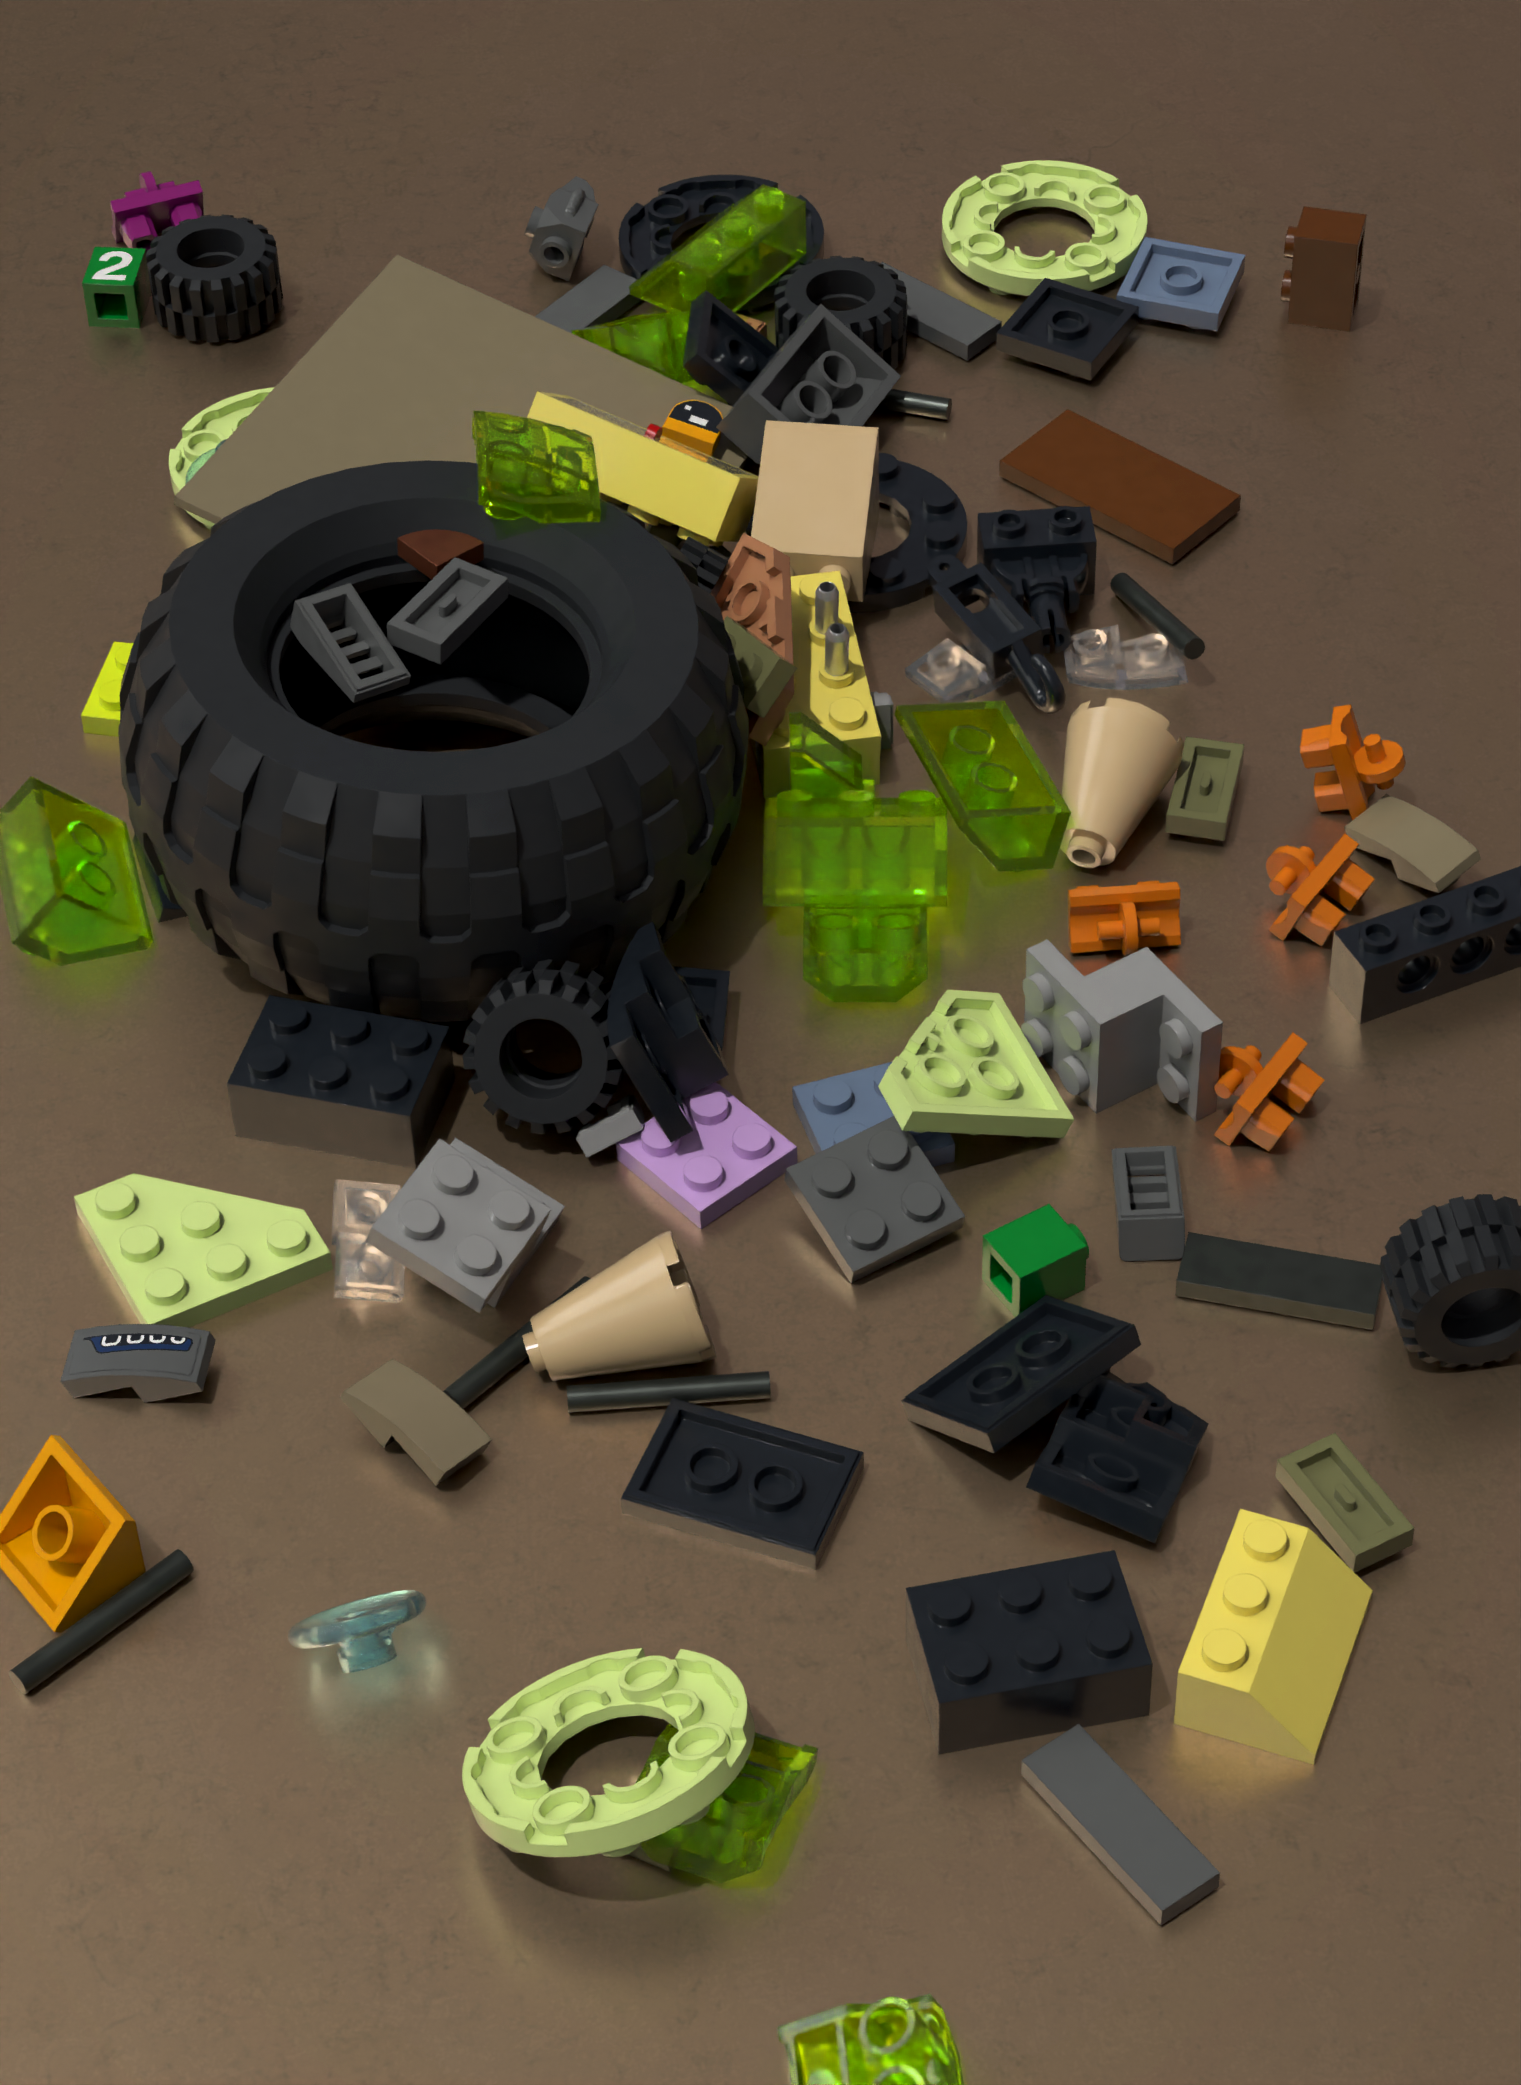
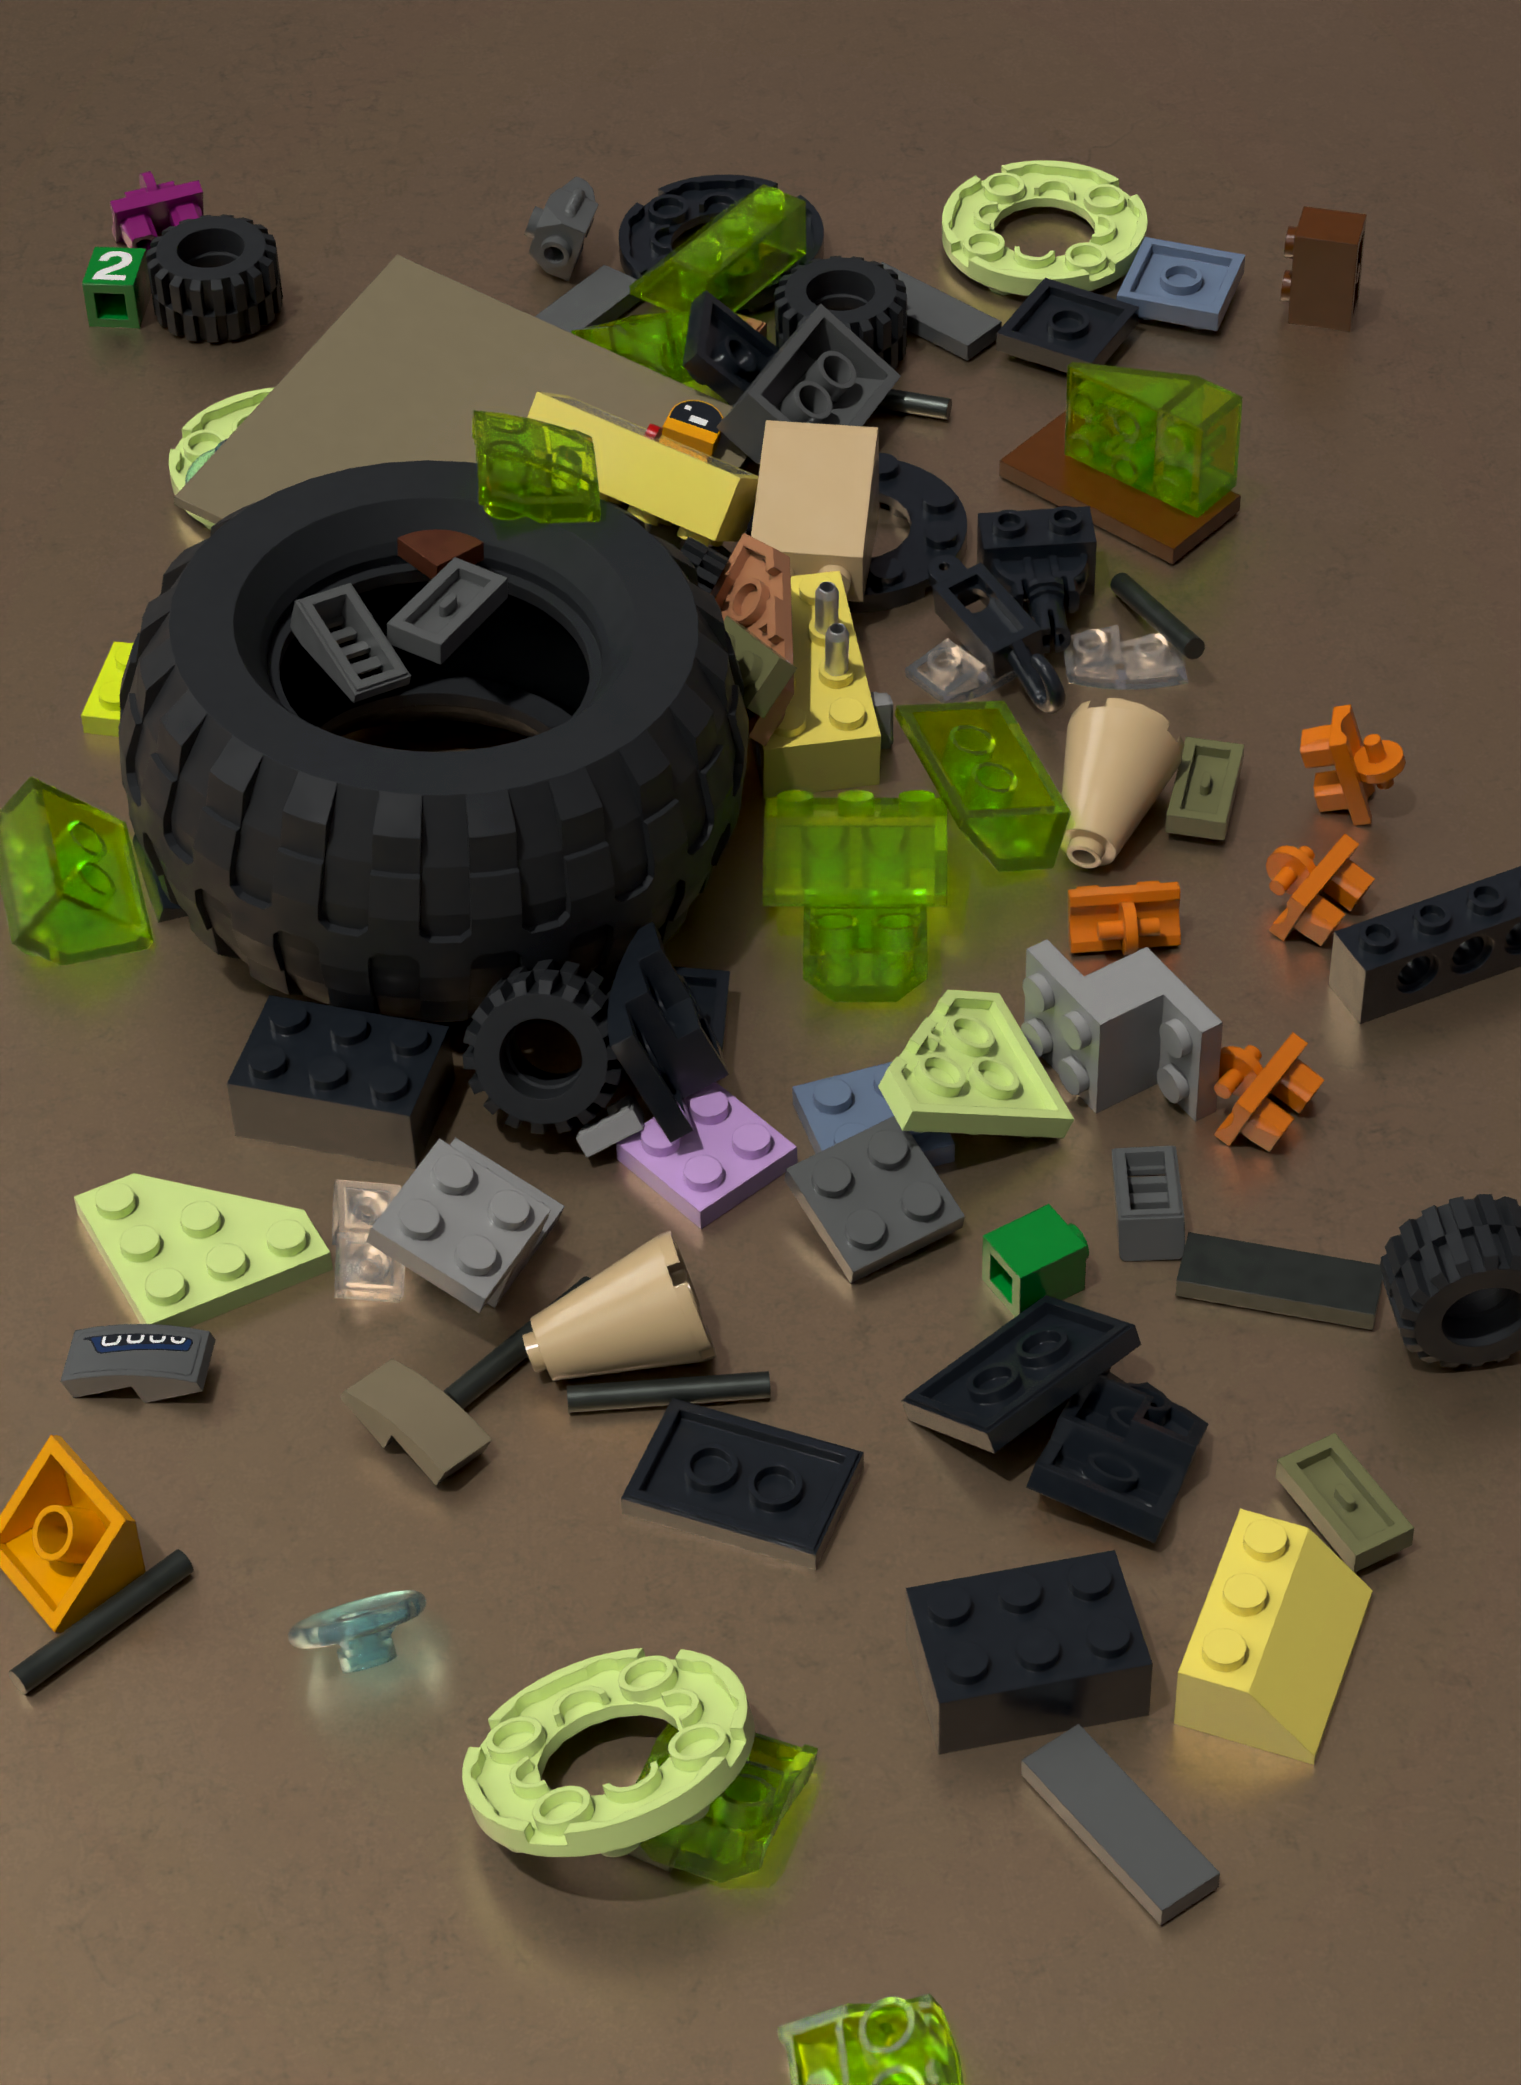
clear neon green slope [789,712,875,841] -> none
dark tan slope [1344,794,1481,893] -> none
none -> clear neon green slope [1064,362,1243,518]

